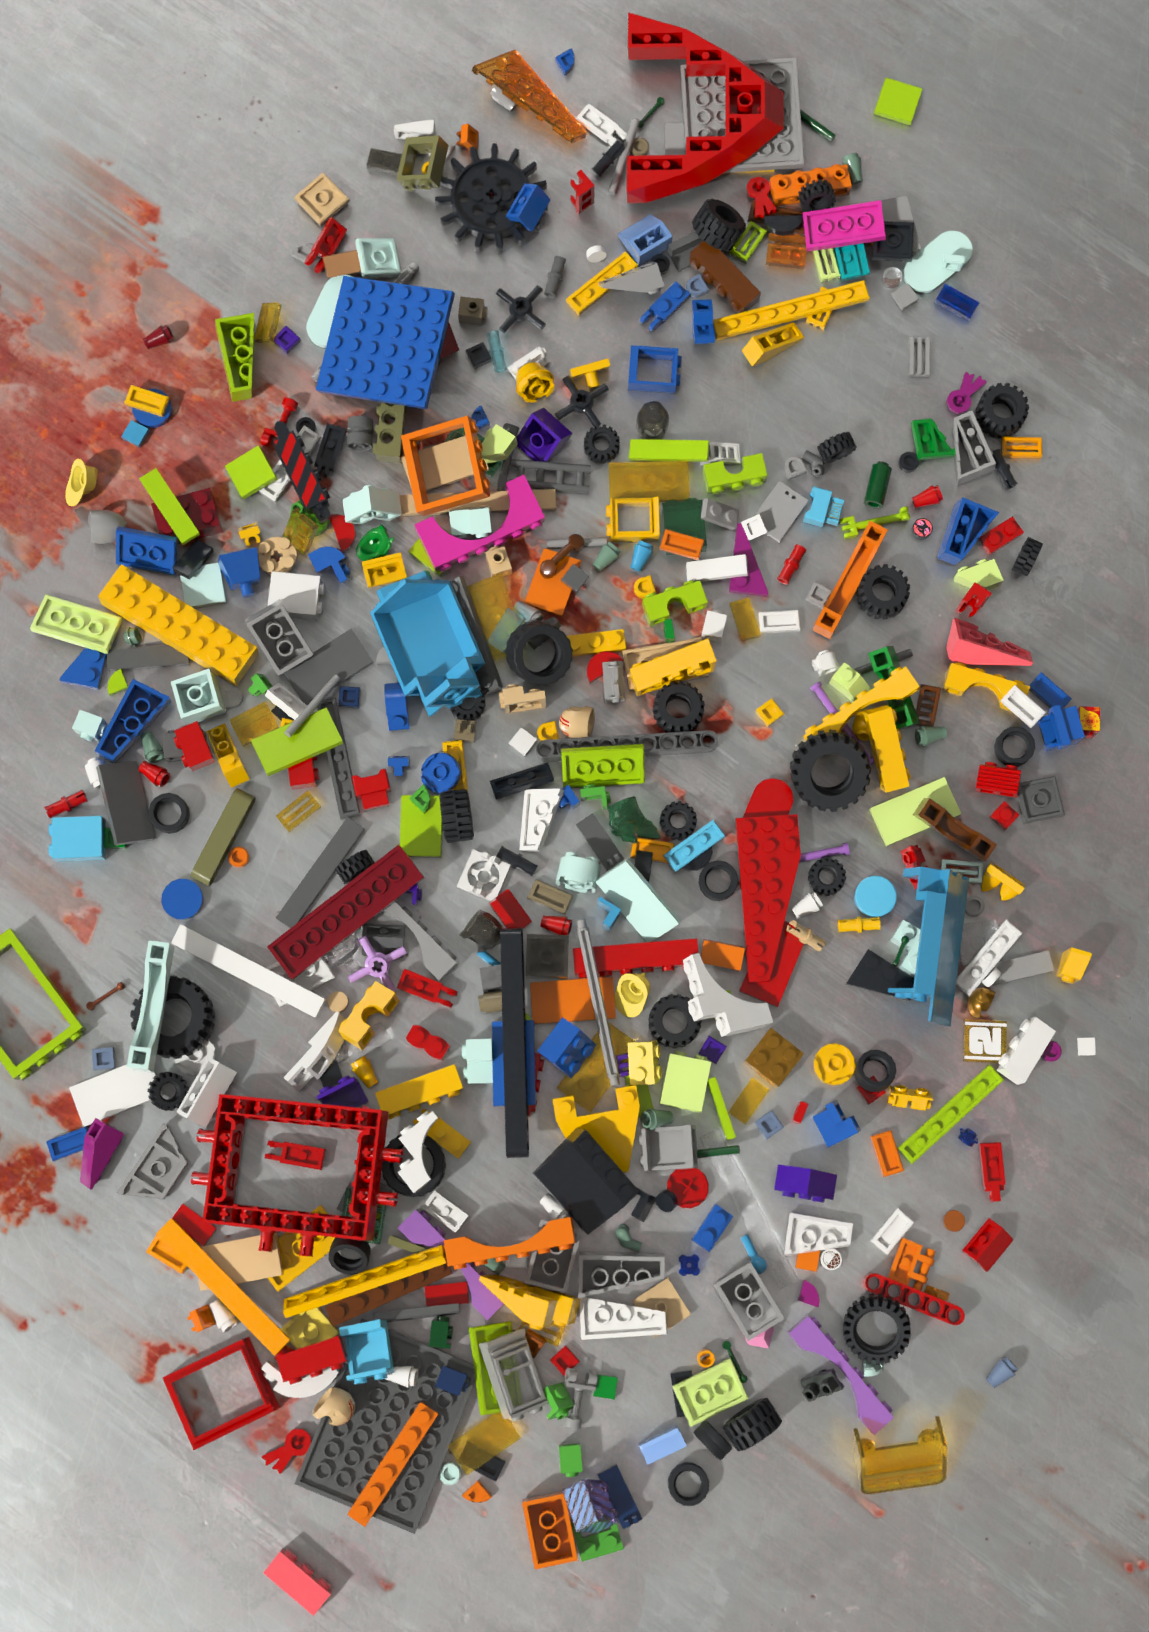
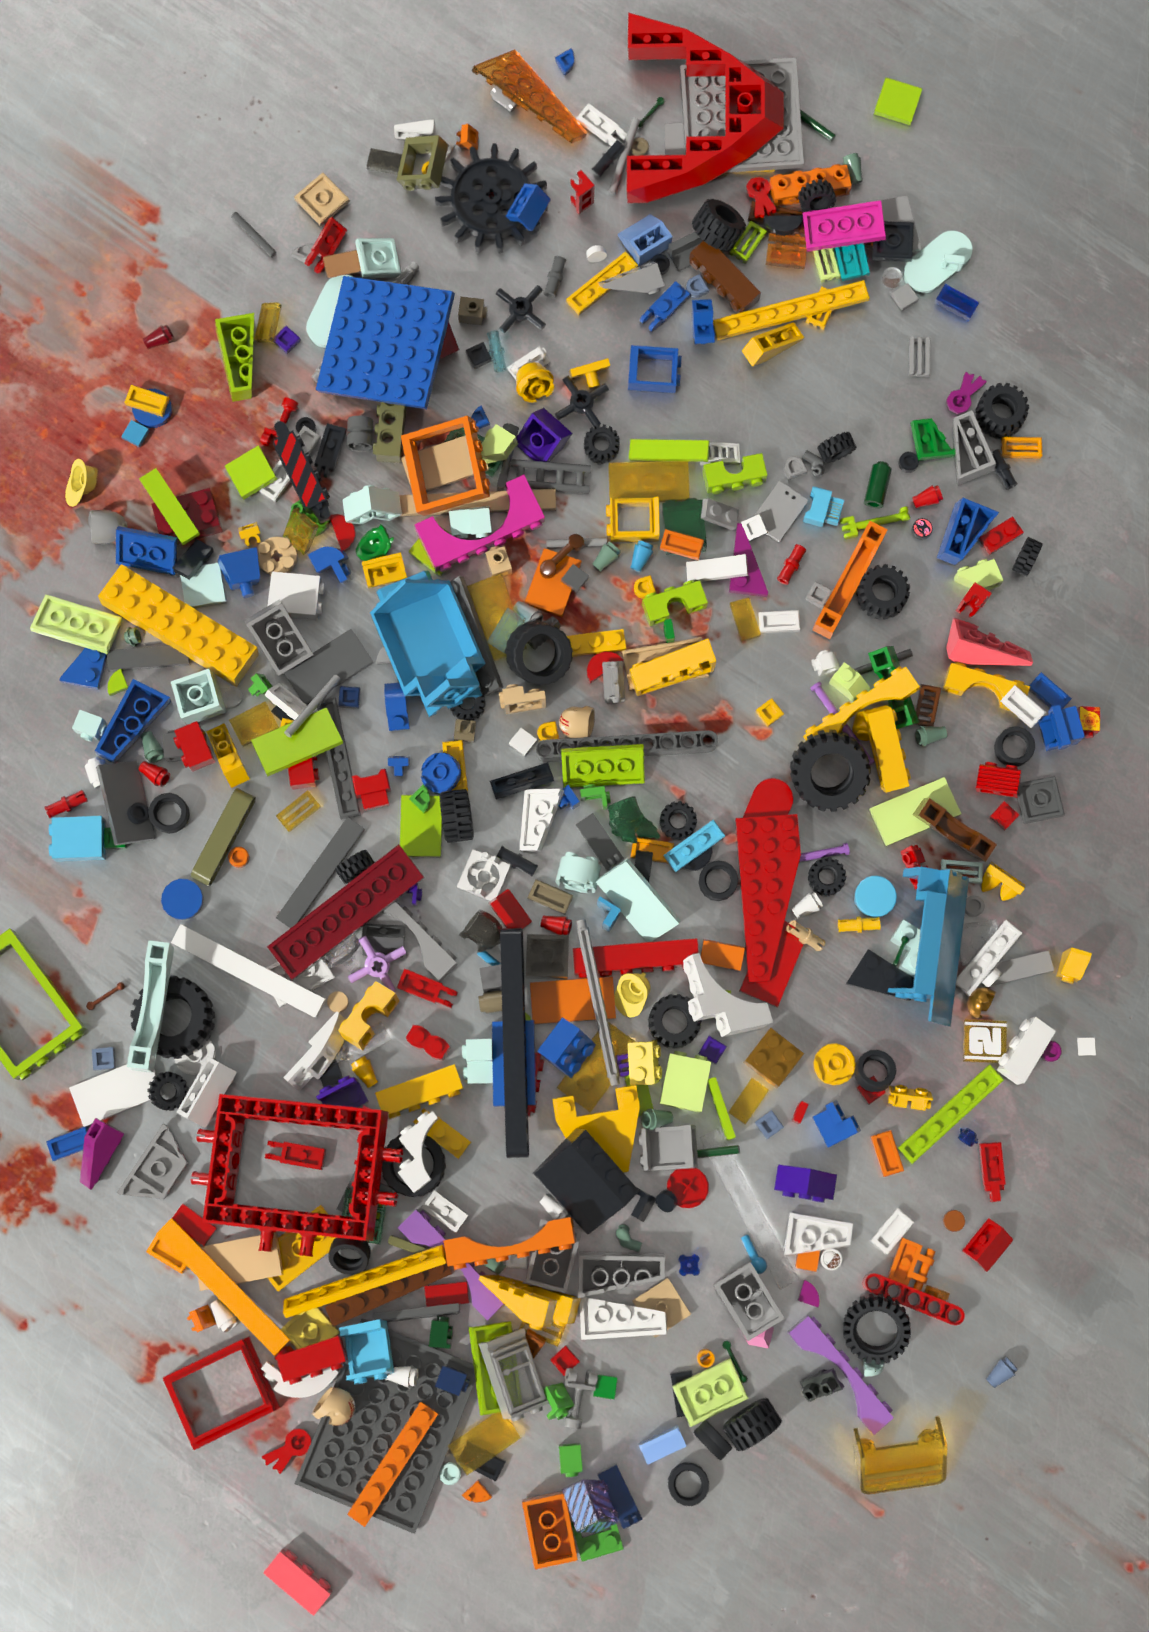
clear smoke piece [636,401,669,440] -> none
black tyre [653,681,705,733] -> none
blue brick [691,1204,733,1252] -> none
white brick [701,610,727,643] -> none
none -> black tile [127,802,149,824]
none -> dark grey bar [231,212,277,257]

